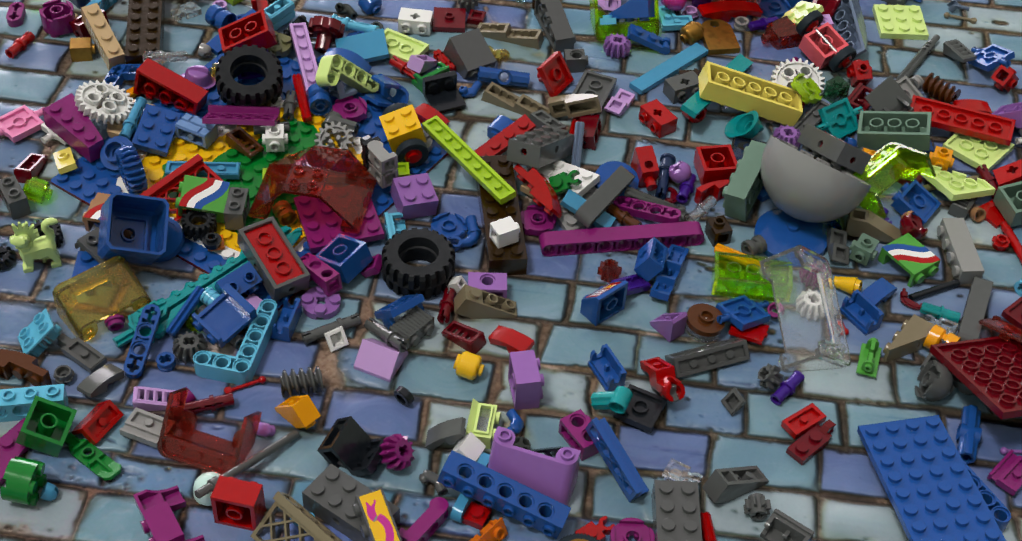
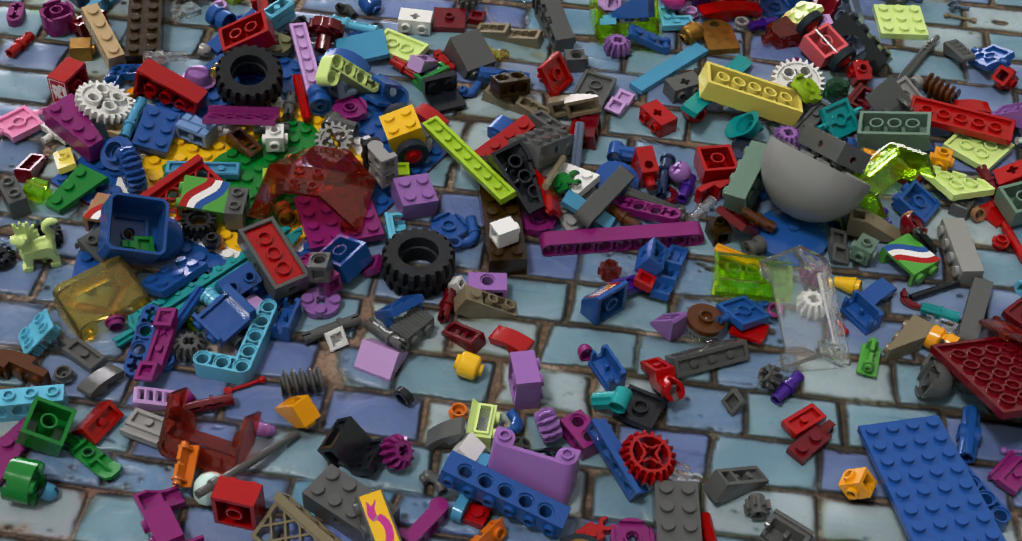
none -> green wing [45,164,110,215]
none -> red brick [47,57,89,103]
none -> green plate [118,236,155,252]
none -> magenta slope [133,307,178,382]
none -> blue plate [138,256,209,299]
none -> orange hinge [171,441,200,488]
none -> dark grey brick [307,252,334,283]
none -> orange plate [448,403,469,419]
none -> black wedge [487,139,545,215]
none -> dark brown brick [490,71,531,99]
none -> medium lavender gear [533,407,563,444]
none -> dark tan bar [542,155,567,190]
none -> magenta hinge [577,344,593,361]
none -> blue piece [607,140,635,162]
none -> red gear [619,430,677,487]
none -> red plate [632,268,656,293]
none -> dark red plate [715,206,760,236]
none -> reddish brown pin [739,206,777,234]
none -> black arch [832,11,893,73]
none -> light orange brick [838,467,877,501]
none -> pearl dark grey axle [912,227,937,254]

